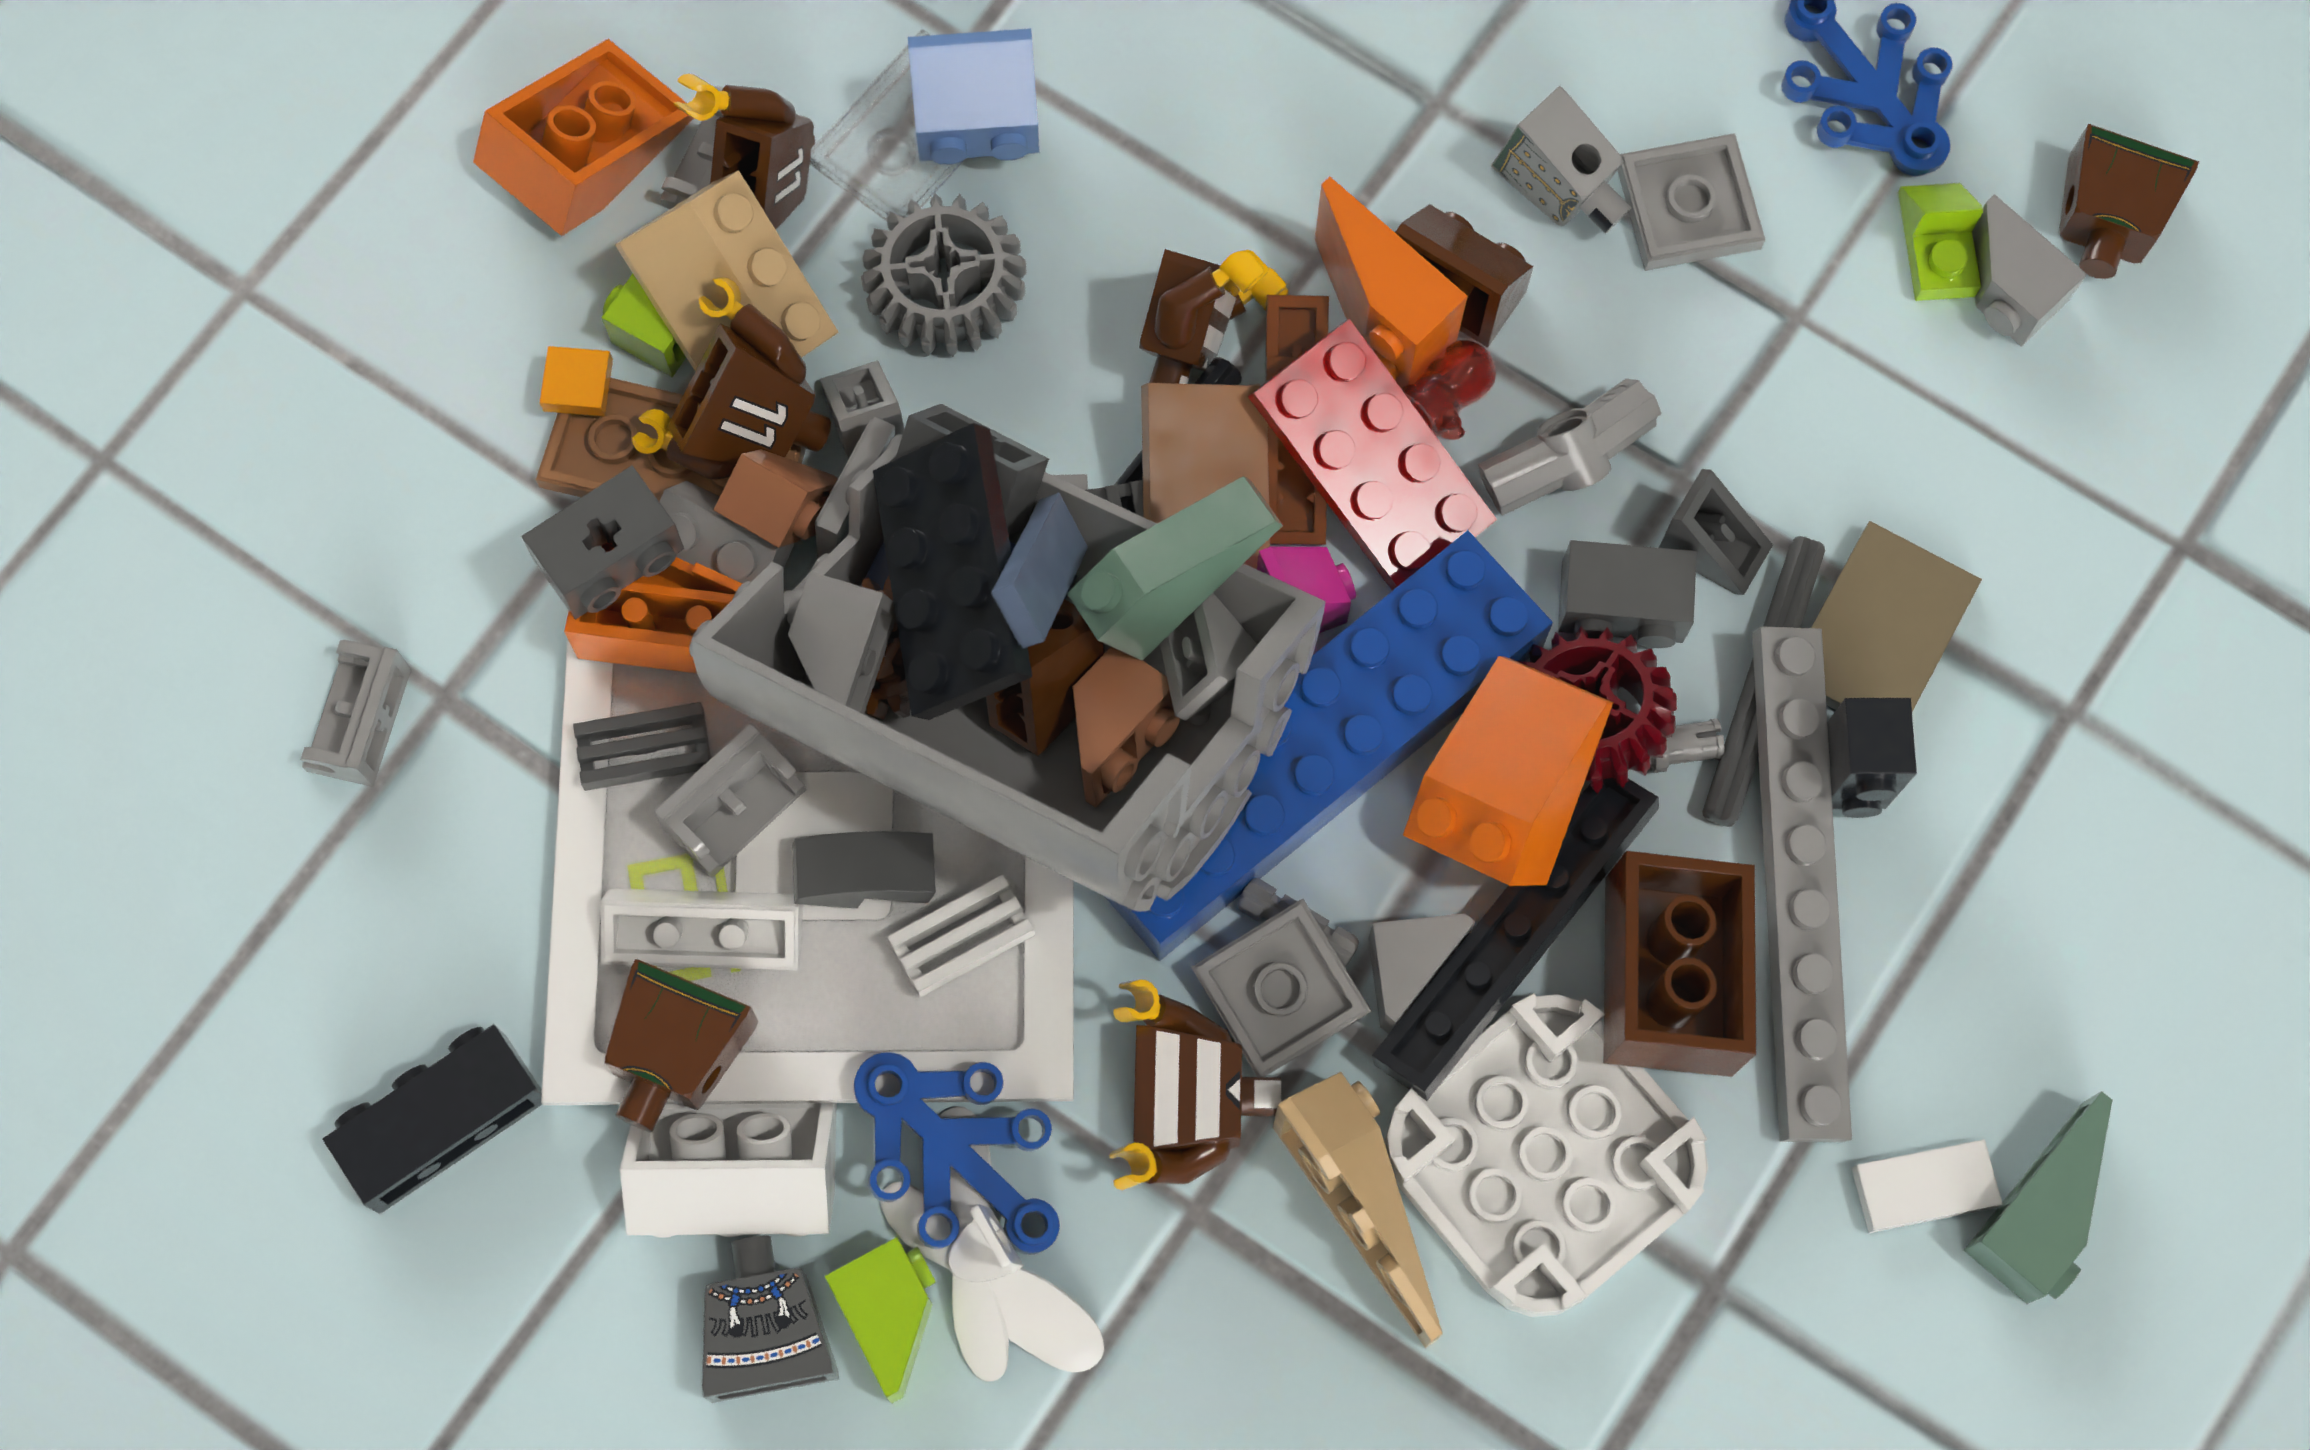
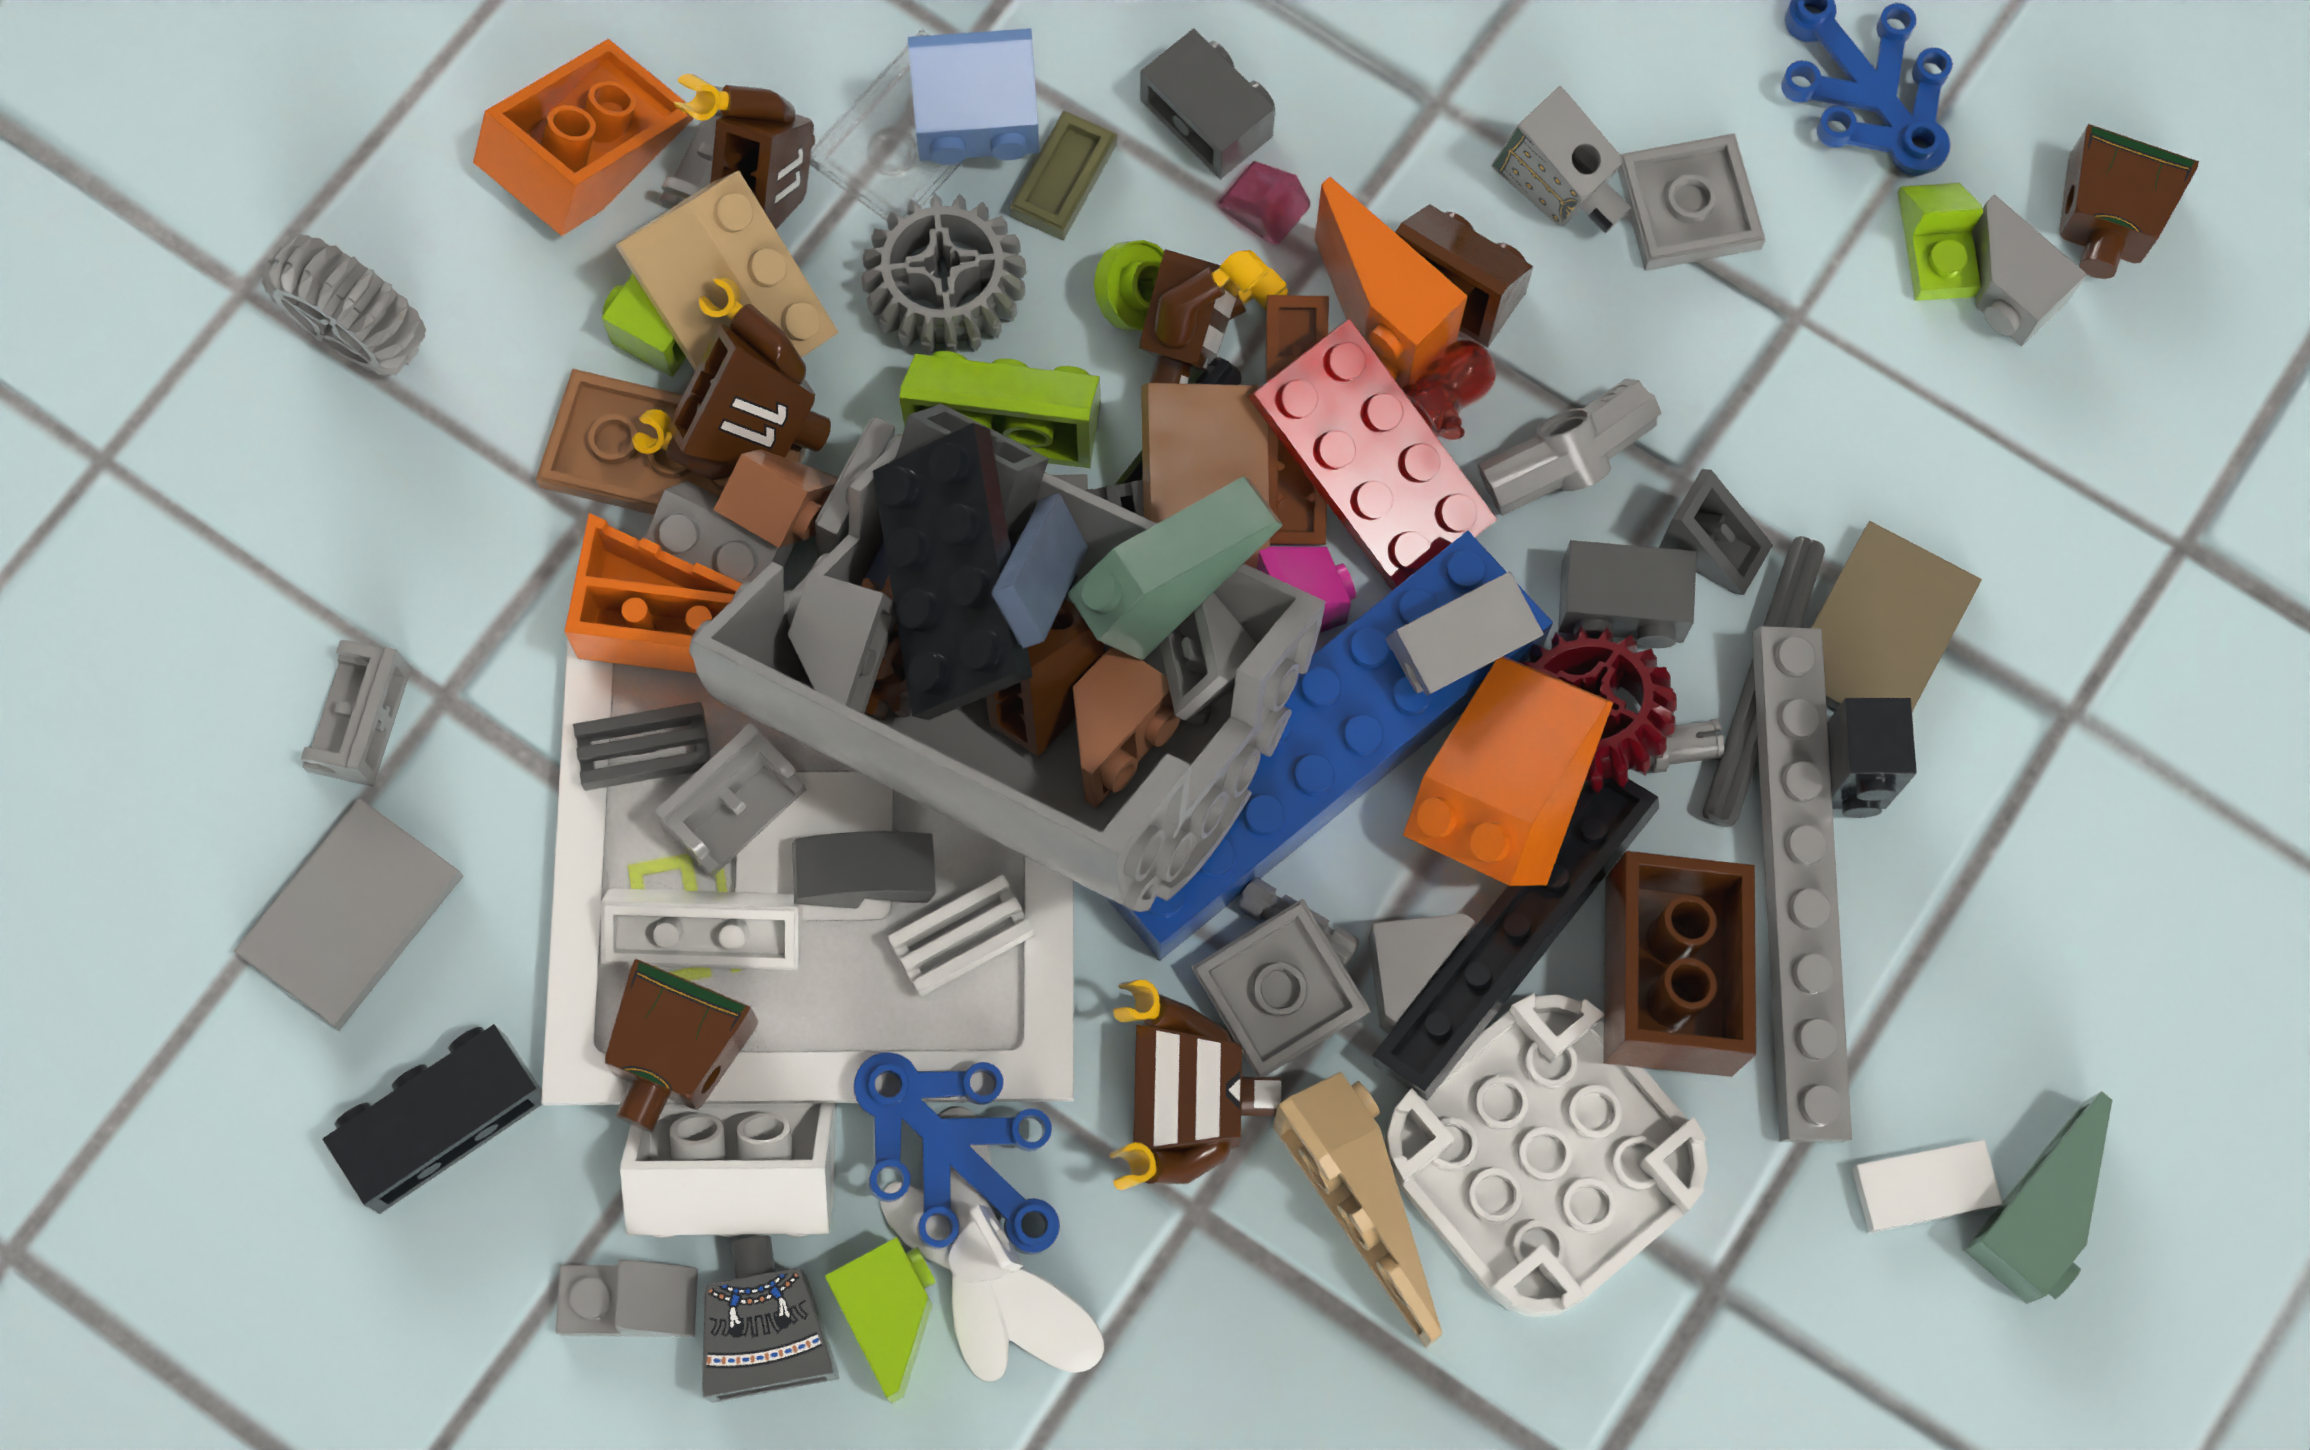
dark grey brick [521,465,684,619] -> none
light orange tile [539,346,613,416] -> none
light grey slope [820,360,904,461] -> none
none -> light grey tile [234,798,464,1030]
none -> light grey gear [262,234,426,376]
none -> light grey slope [556,1260,698,1337]
none -> lime slope [899,351,1101,468]
none -> olive tile [1009,110,1117,241]
none -> lime plate [1094,240,1164,332]
none -> dark grey brick [1140,28,1275,180]
none -> clear pink slope [1218,161,1311,245]
none -> light grey hinge [1385,571,1544,696]

